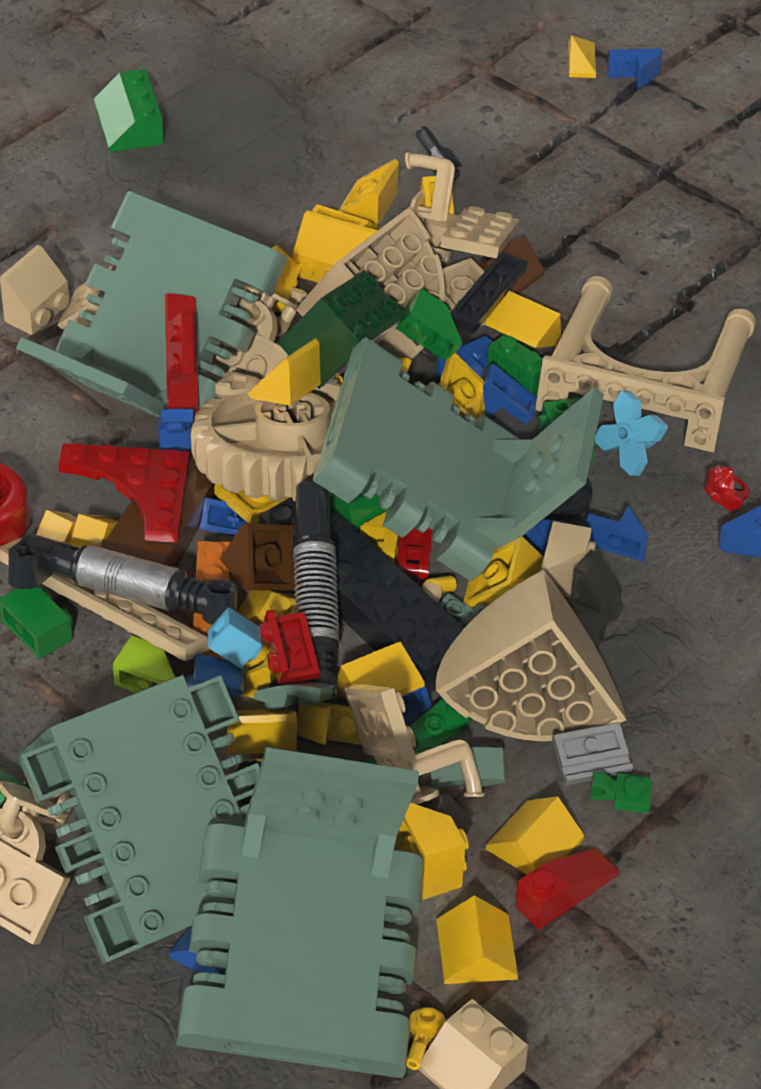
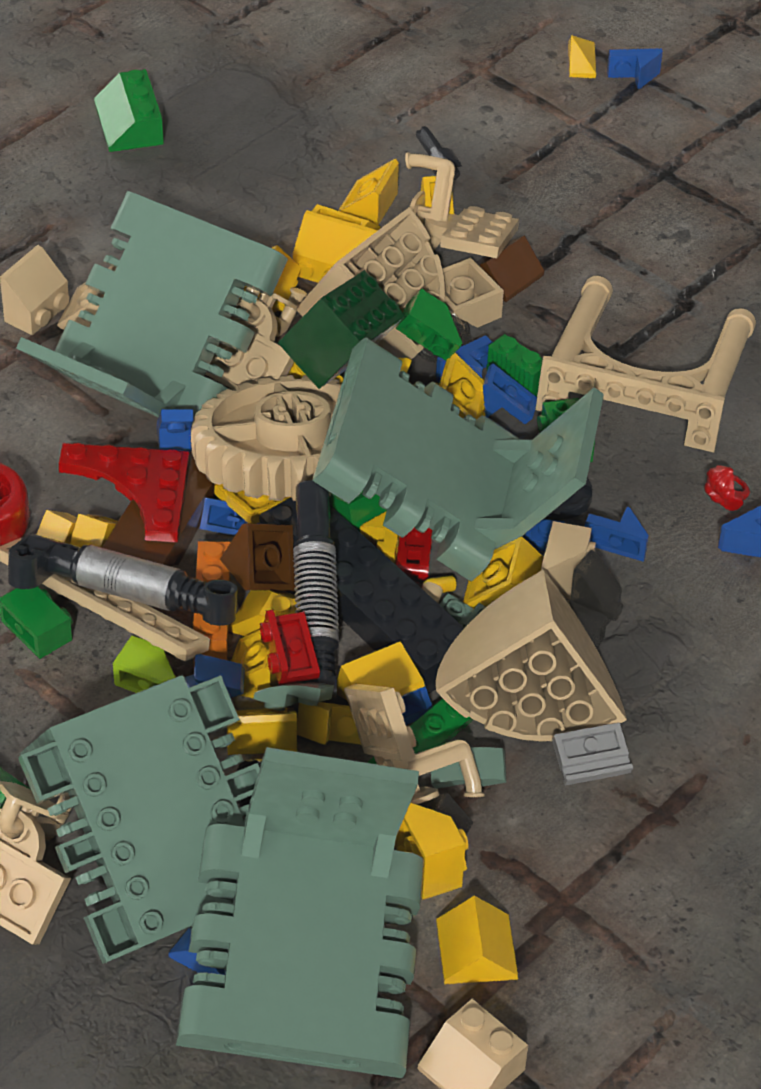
red bracket [165,293,198,417] -> none
medium azure brick [208,607,263,668] -> none
tan tile [215,371,258,395] -> none
yellow slope [247,338,321,406] -> none
yellow plate [407,1007,446,1070] -> none
tan tile [431,246,452,263] -> none
black tile [450,252,528,334] -> none
yellow slope [485,291,561,348] -> none
yellow slope [485,796,585,875] -> none
red slope [515,848,619,930] -> none
green plate [590,773,652,814] -> none
medium azure plant [595,391,668,476] -> none

